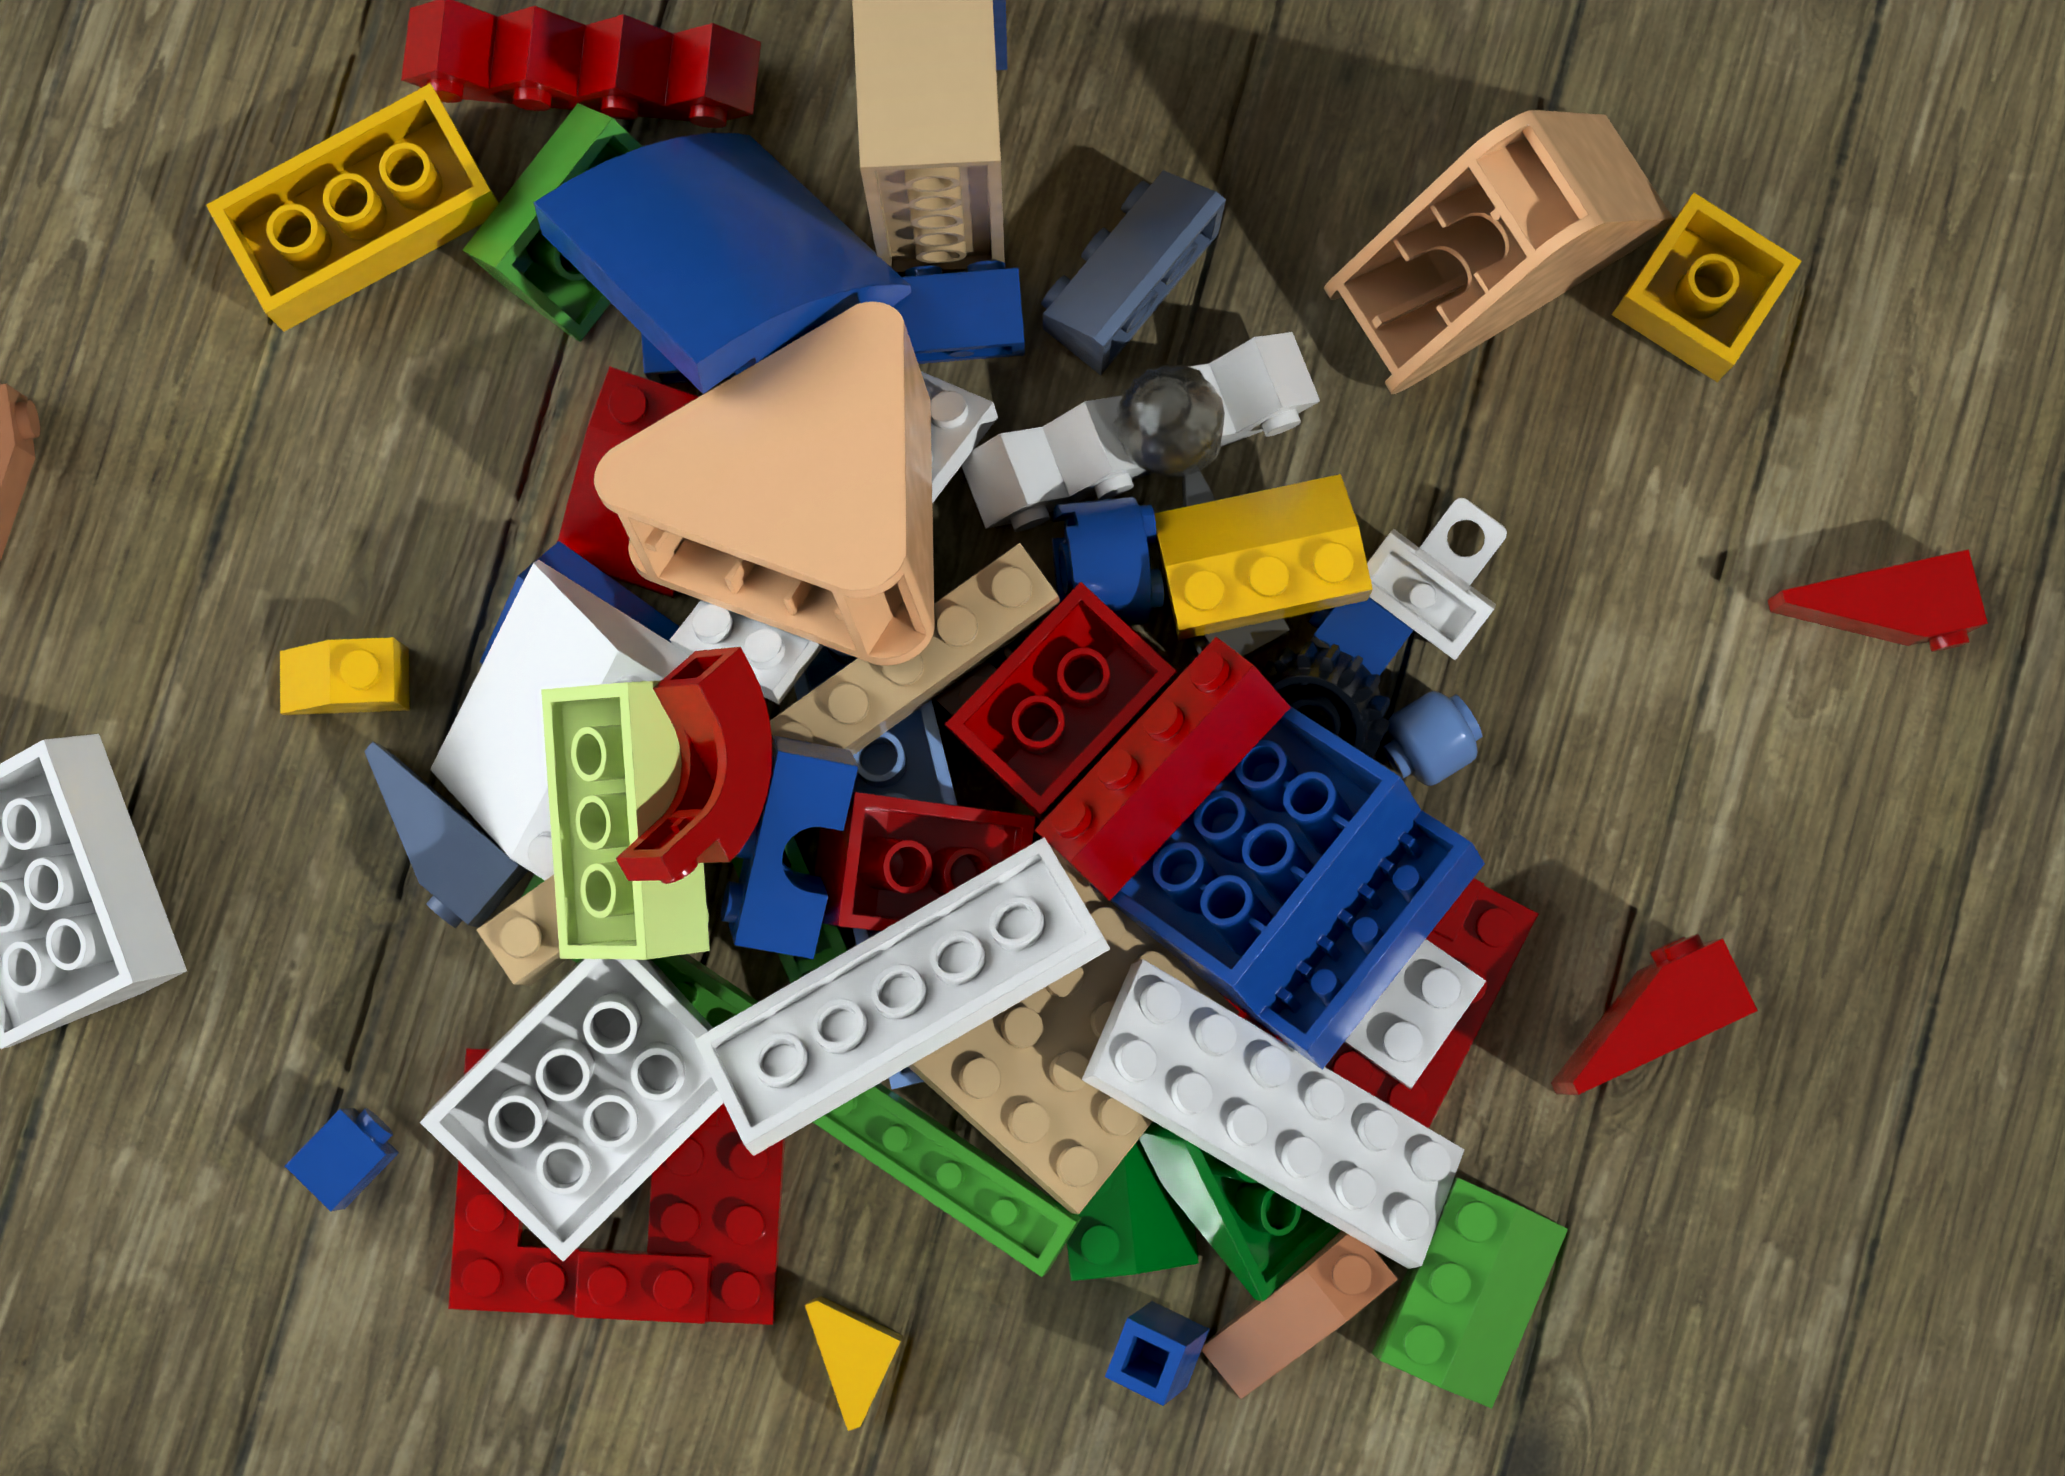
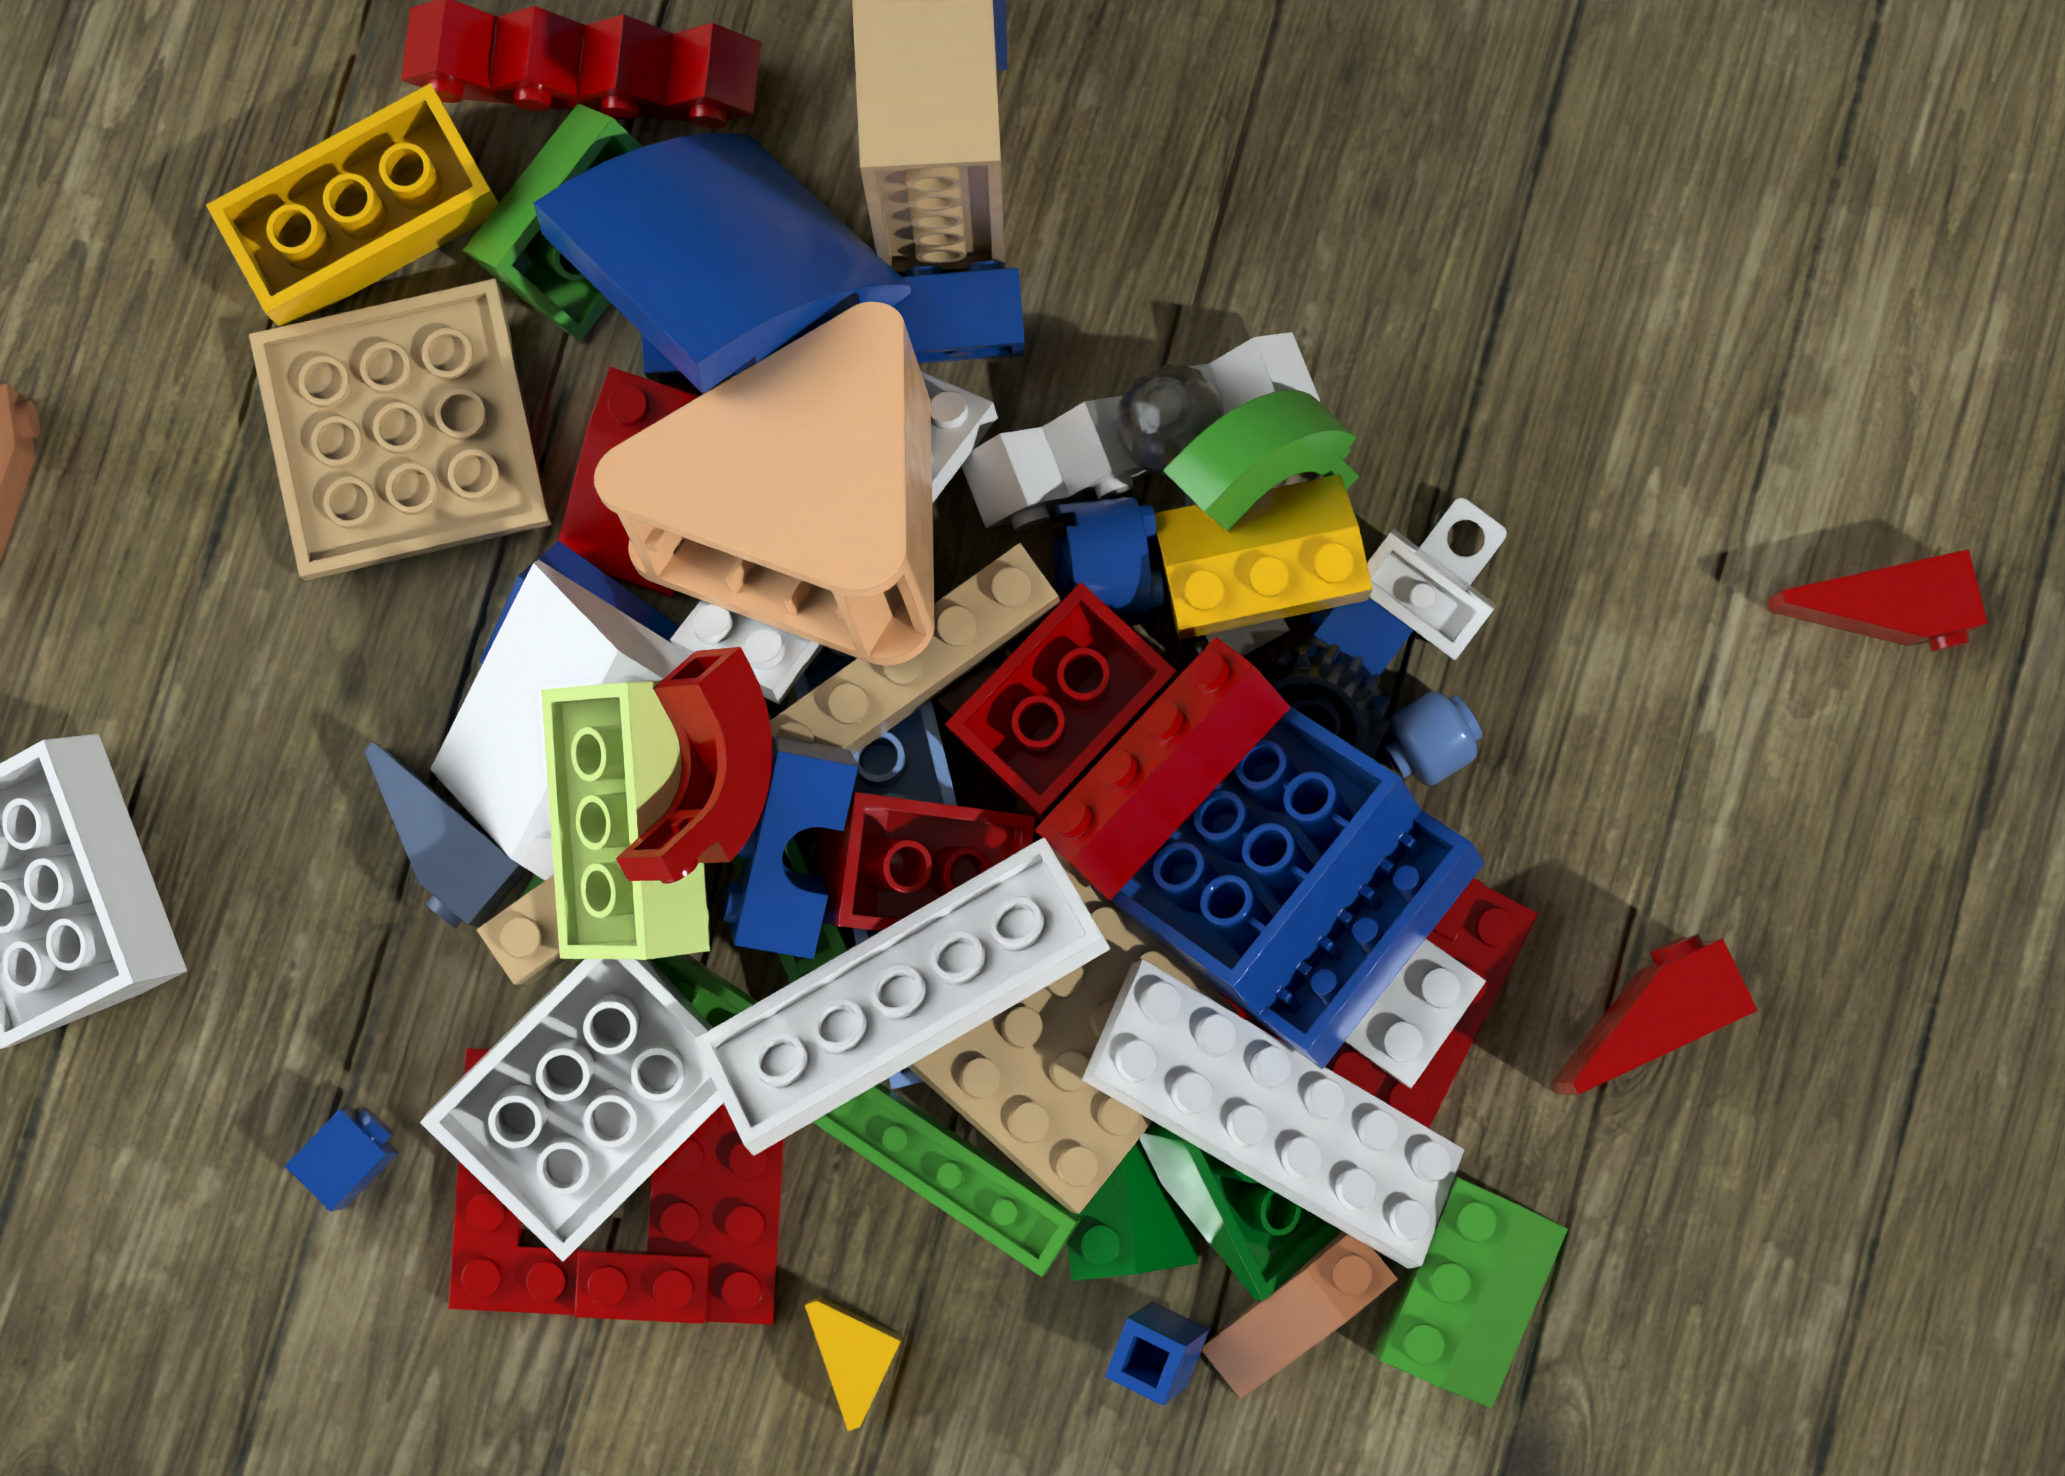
yellow slope [280,637,410,715] -> none
sand blue slope [1041,170,1226,375] -> none
light nougat brick [1324,110,1674,394] -> none
yellow brick [1612,192,1802,382] -> none
none -> tan plate [249,278,552,581]
none -> bright green arch [1163,390,1360,531]

